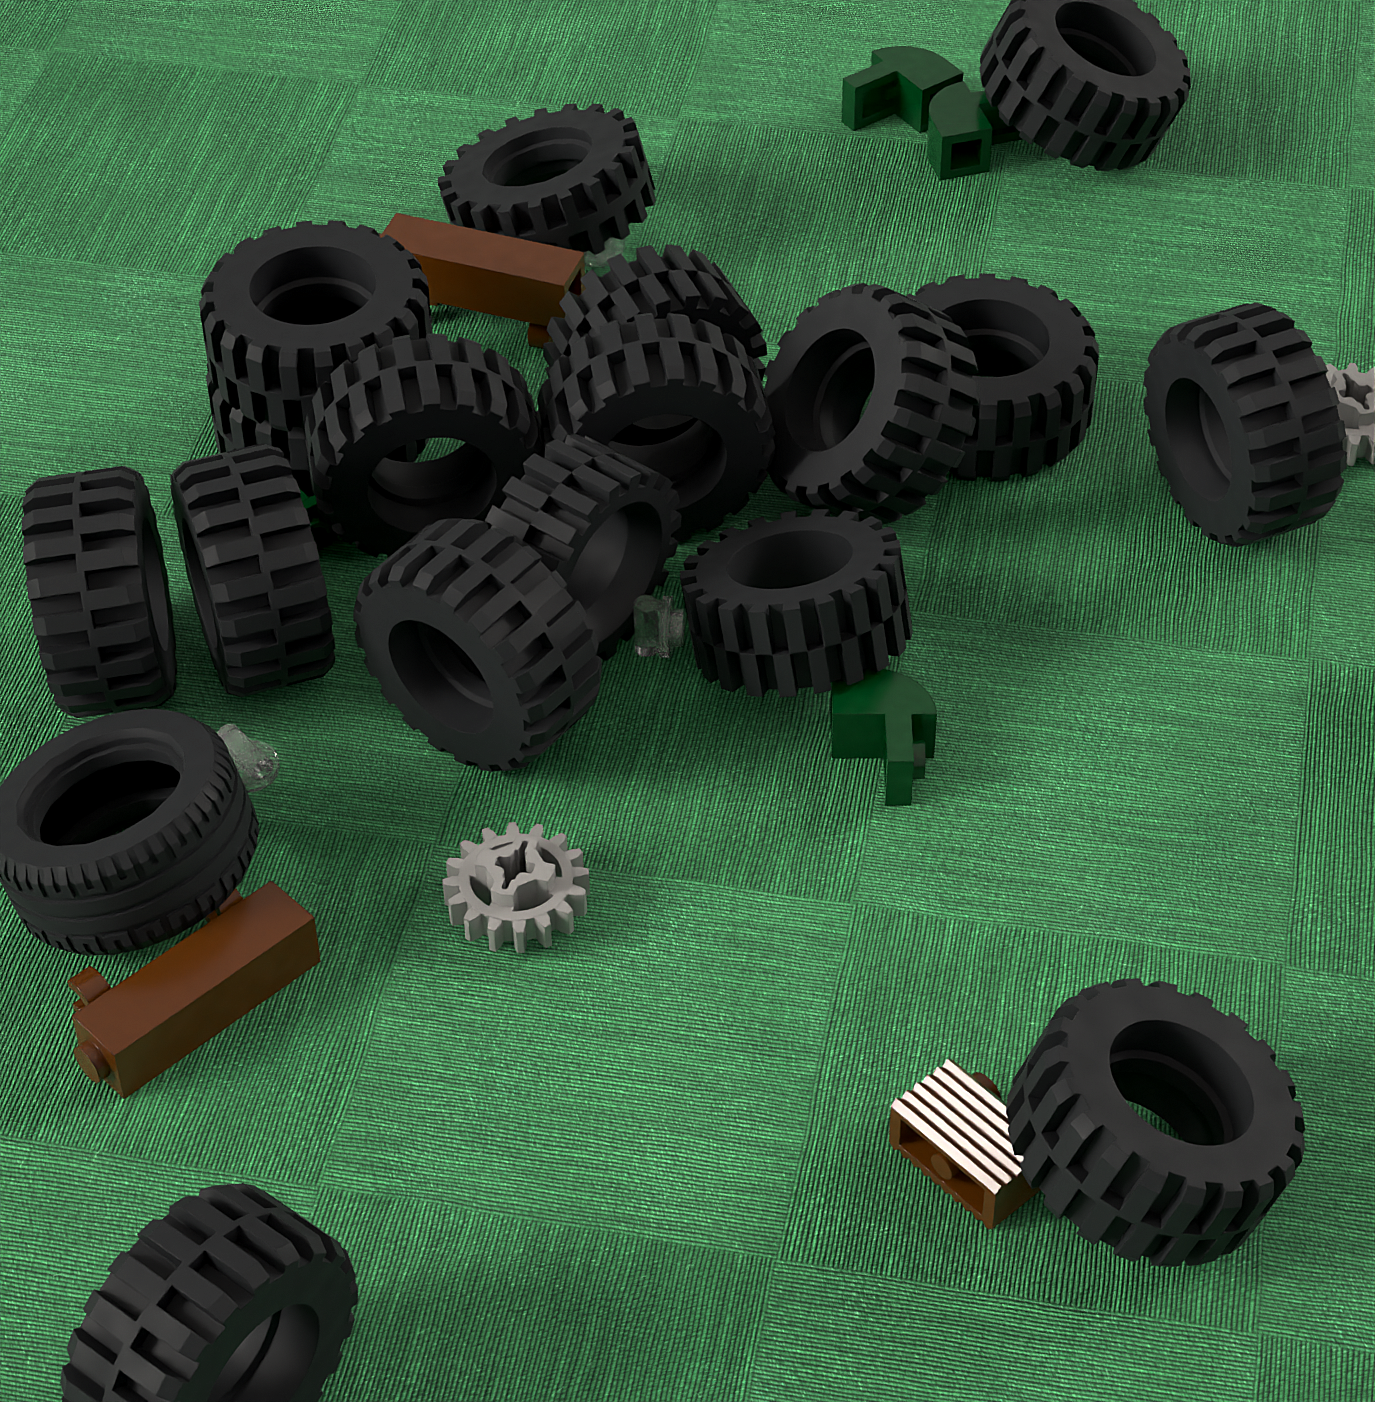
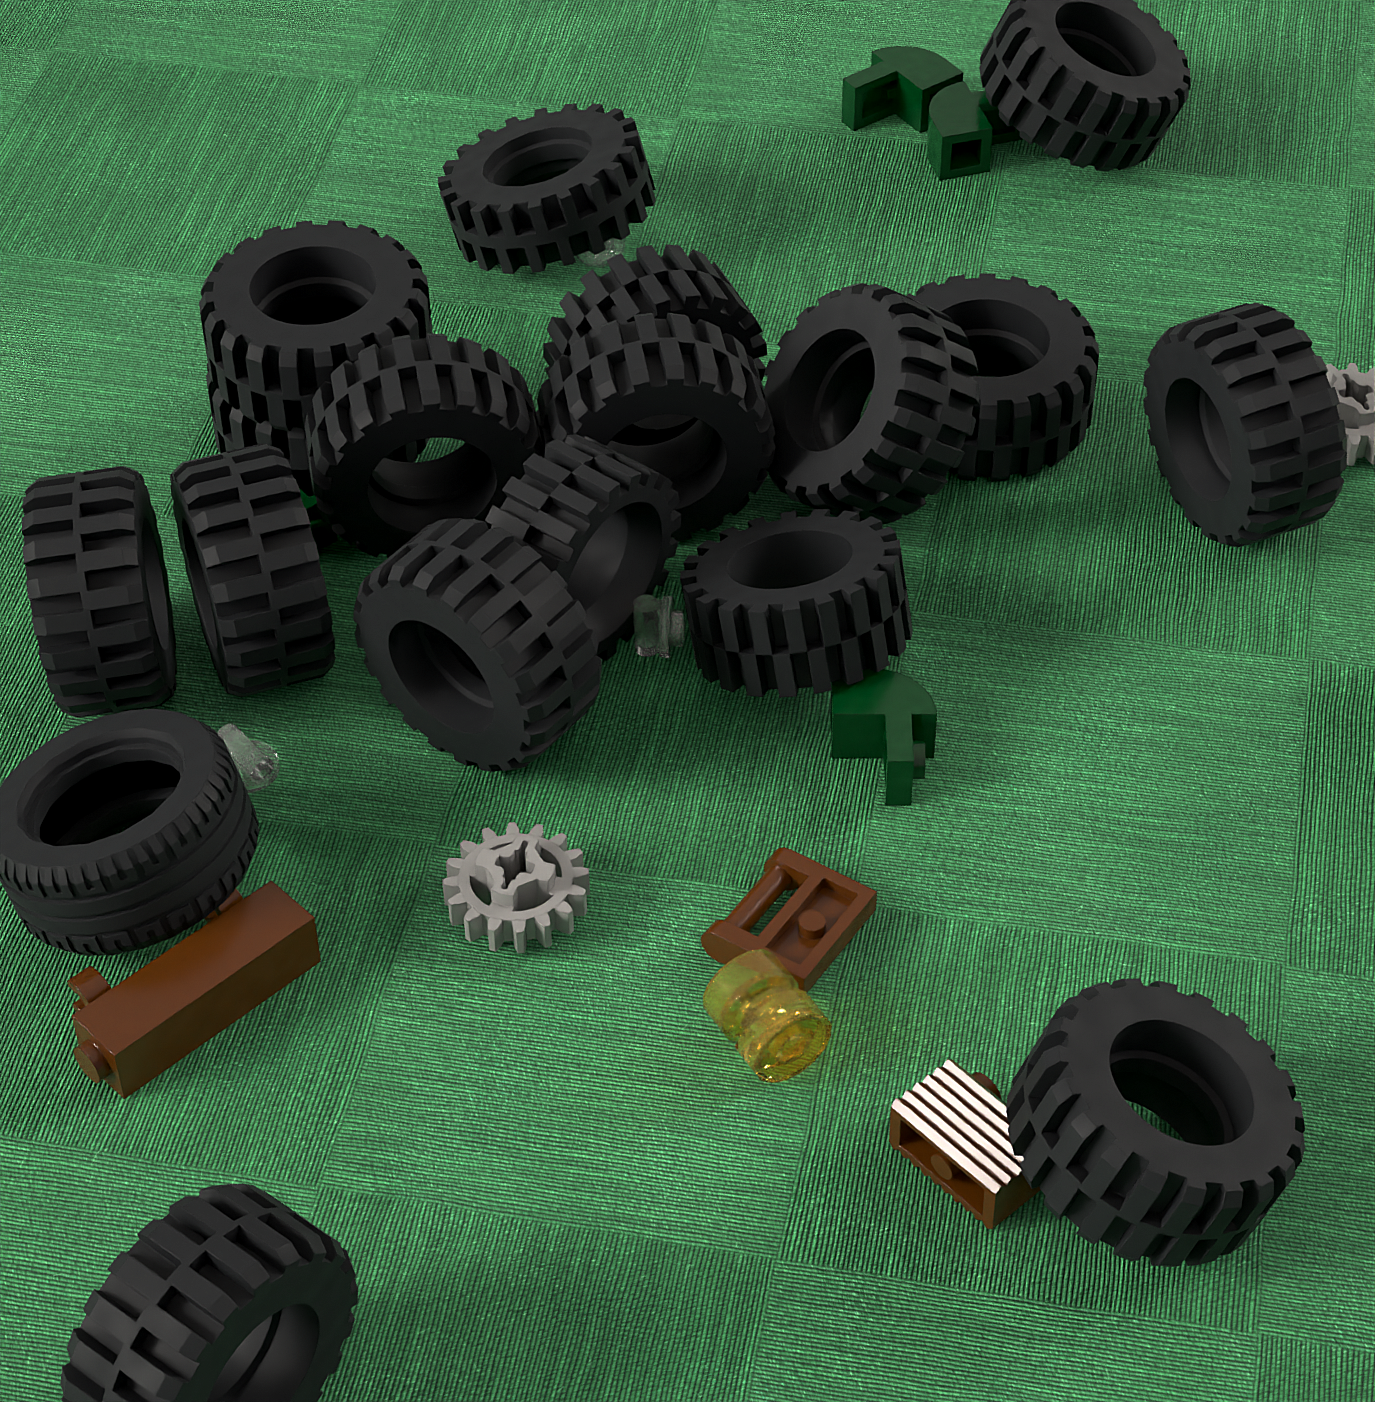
reddish brown brick [379,213,586,349] -> none
none -> reddish brown plate [701,847,877,997]
none -> clear yellow wheel [703,949,832,1083]

